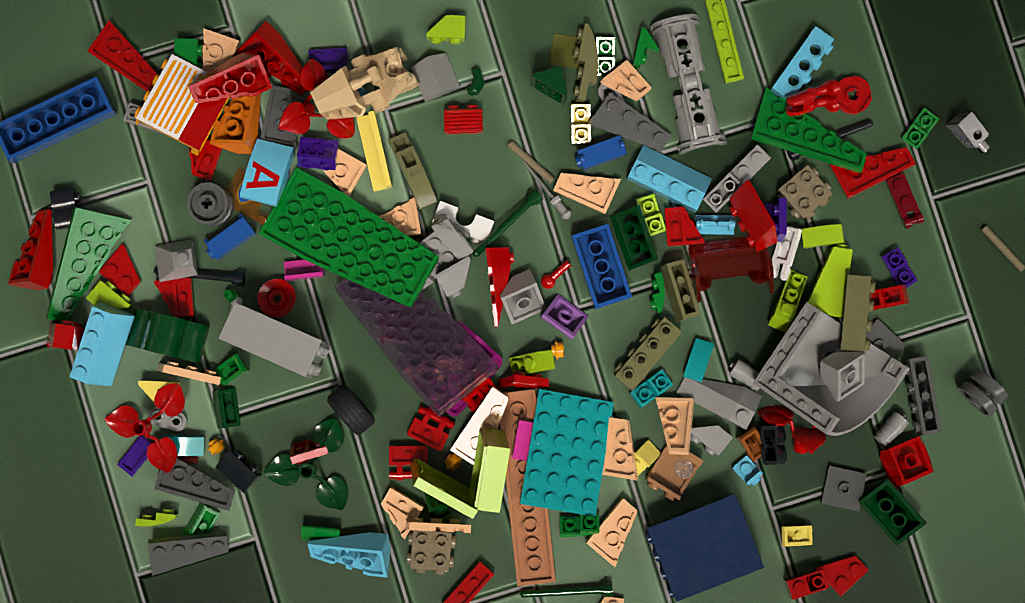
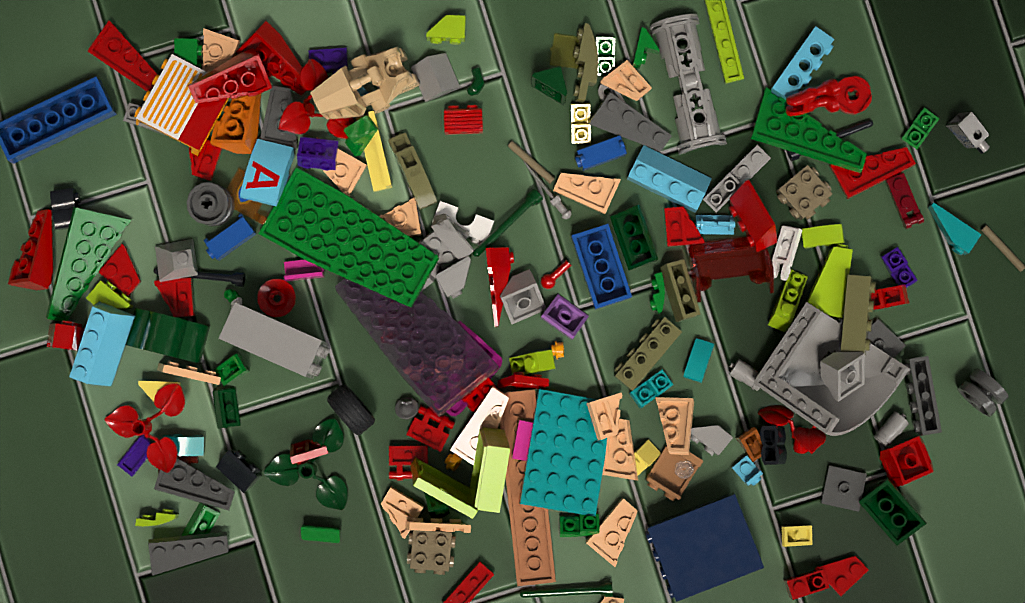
light grey plate [149,407,188,431] -> none
light orange plate [207,438,226,455] -> none
medium azure wedge [308,532,391,578] -> none
lime slope [635,193,666,236] -> none
light grey wedge [676,377,762,430] -> none
dark purple bracket [764,198,787,242] -> none
none -> green slope [344,115,378,156]
none -> dark grey hat [395,397,419,420]
none -> light nougat wing [587,393,622,440]
none -> teal slope [927,202,982,255]

